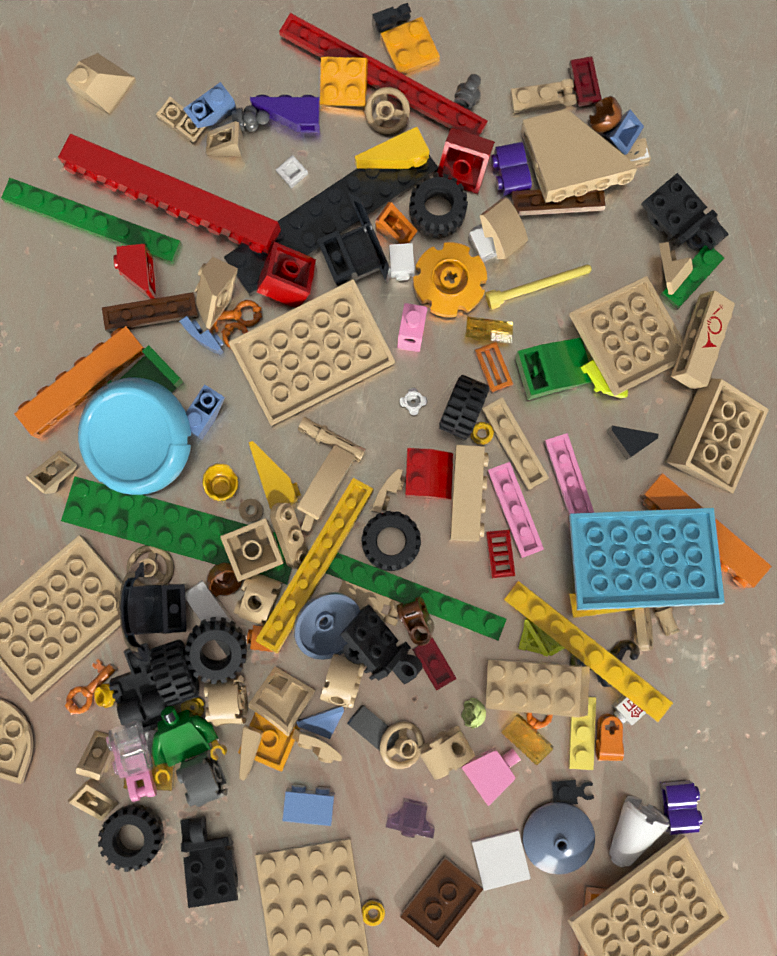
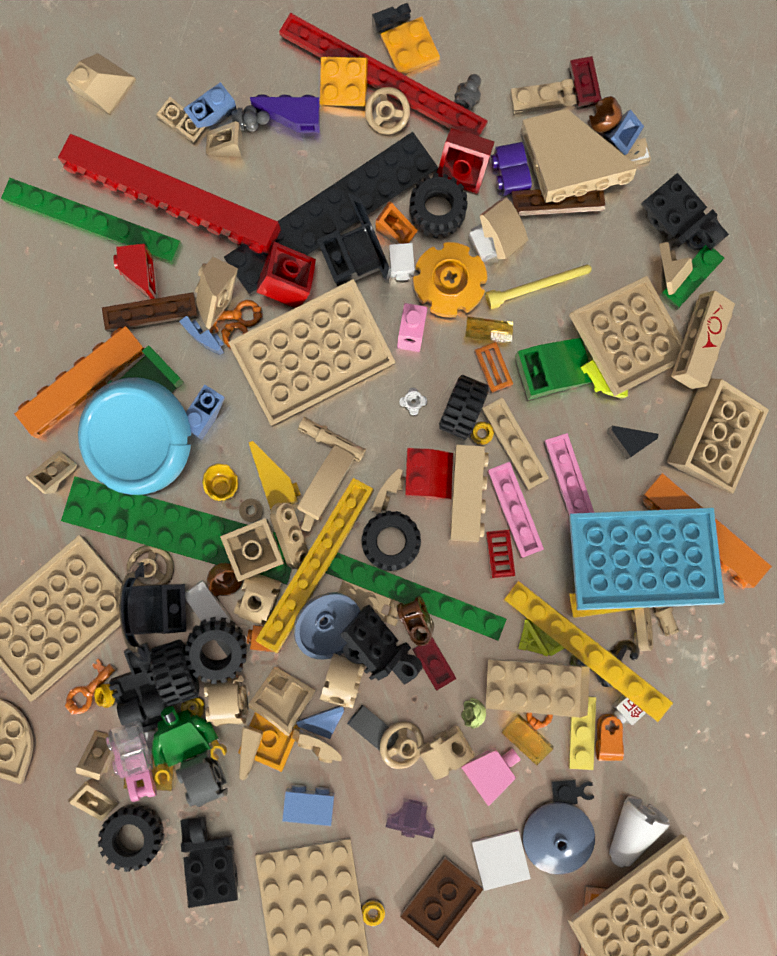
white tile [276,155,308,189] -> none
yellow slope [354,127,430,169] -> none
dark purple brick [661,780,703,835] -> none

